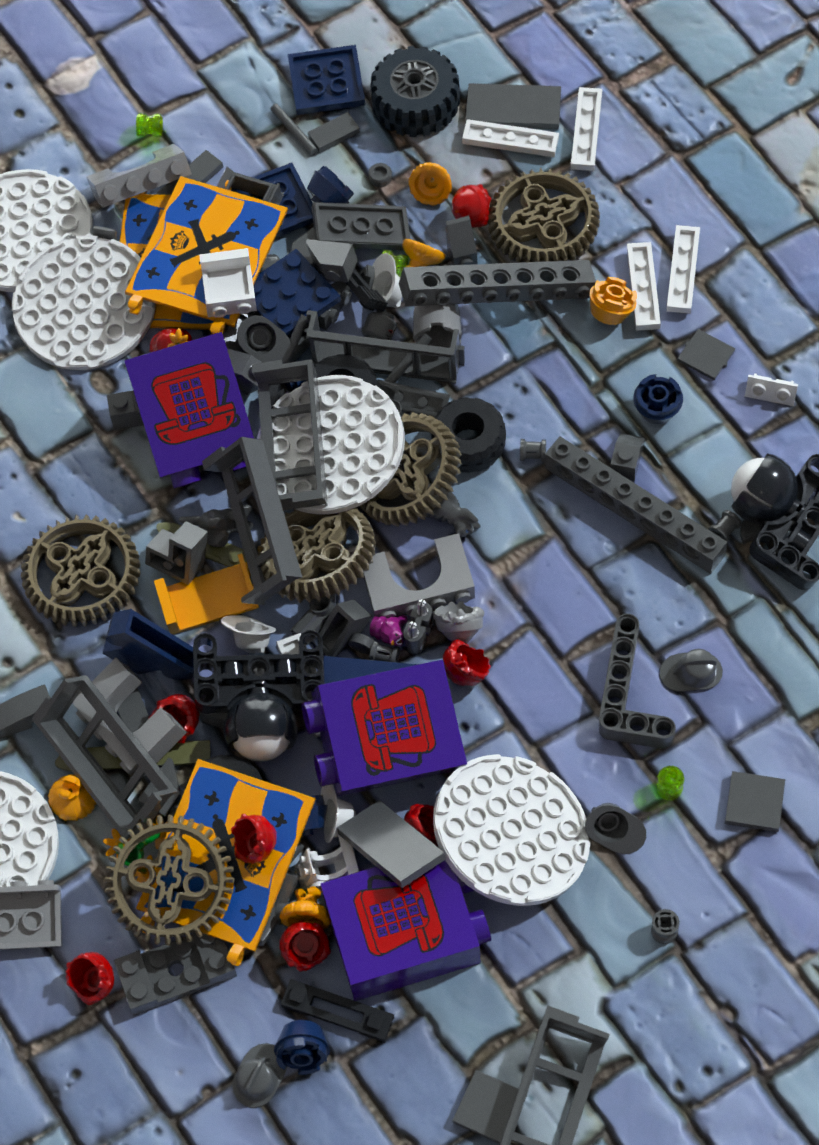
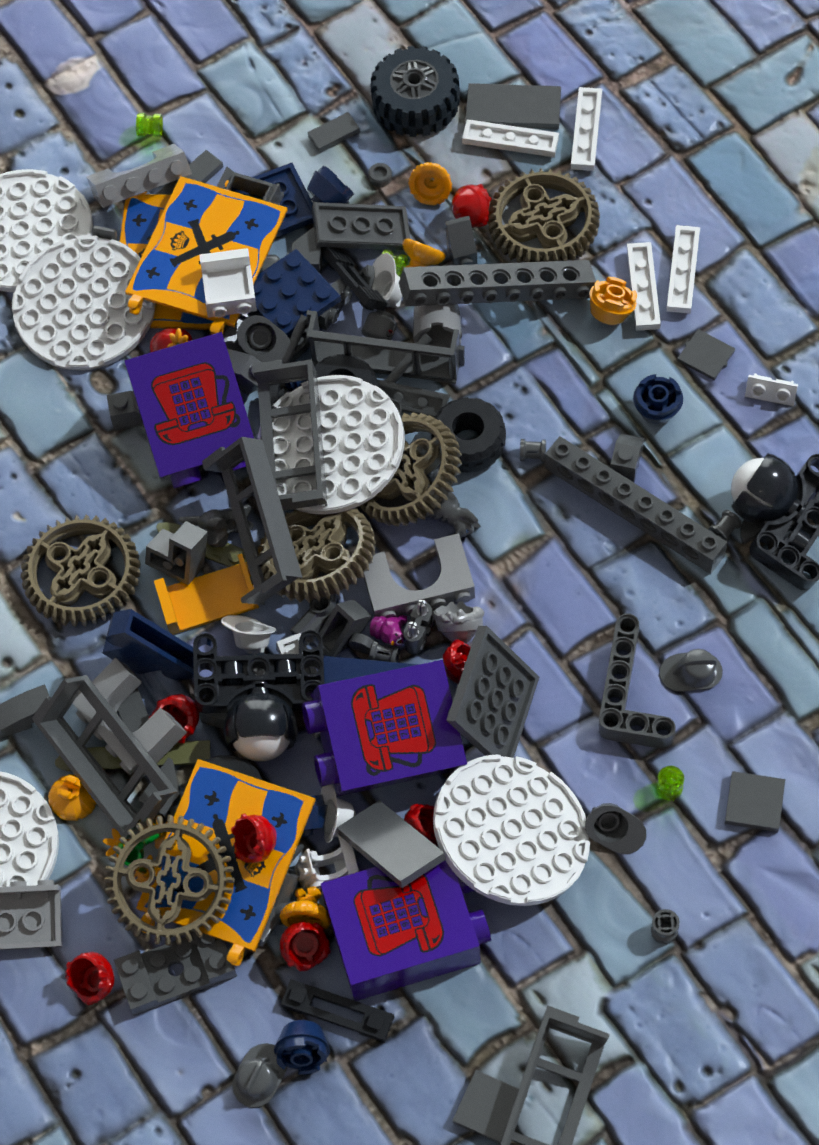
dark grey bar [270,104,318,156] -> none
dark blue plate [288,45,365,115] -> none
slope [306,239,358,282] -> none
none -> dark grey piece [446,626,540,758]

